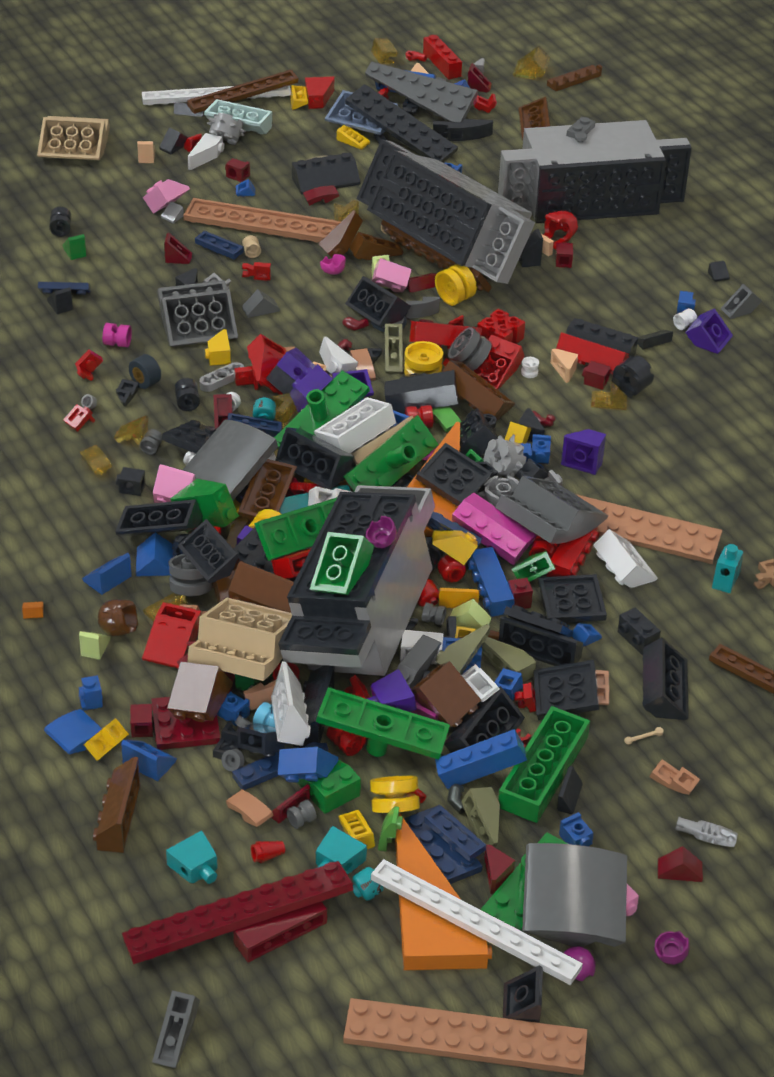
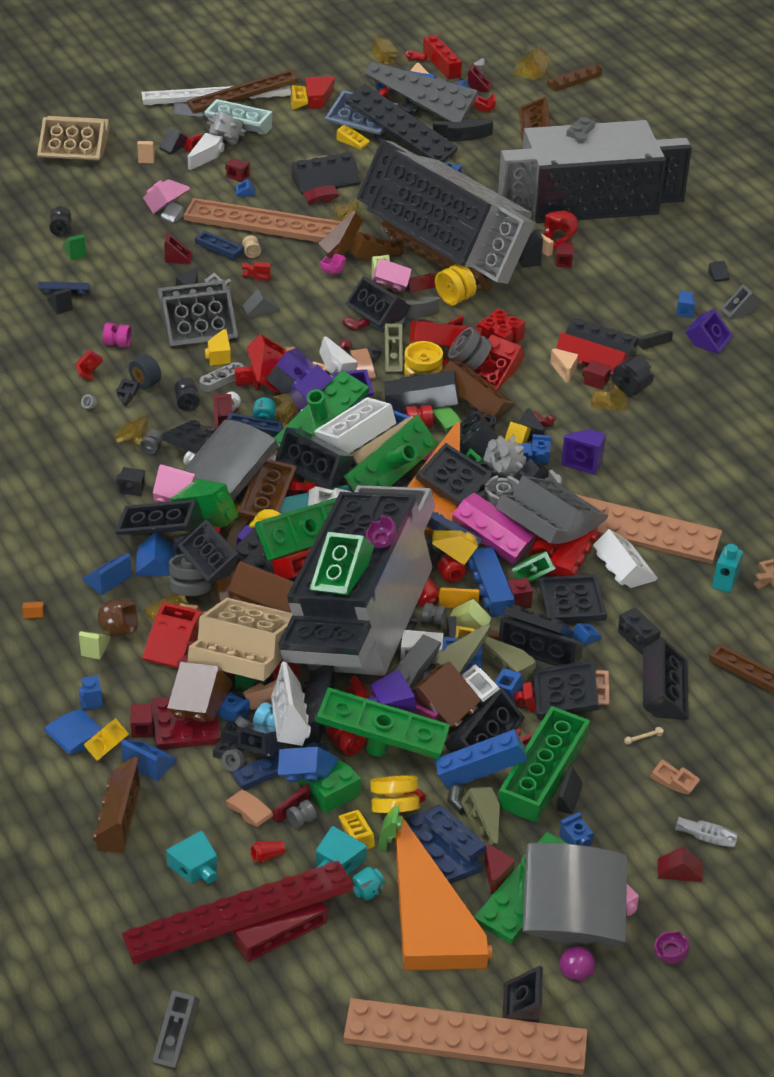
bracket [63,404,95,432] -> none
clear yellow slope [80,445,112,474] -> none
white plate [371,859,583,985] -> none
white wheel [521,357,539,378] -> none
white wheel [673,309,697,330] -> none

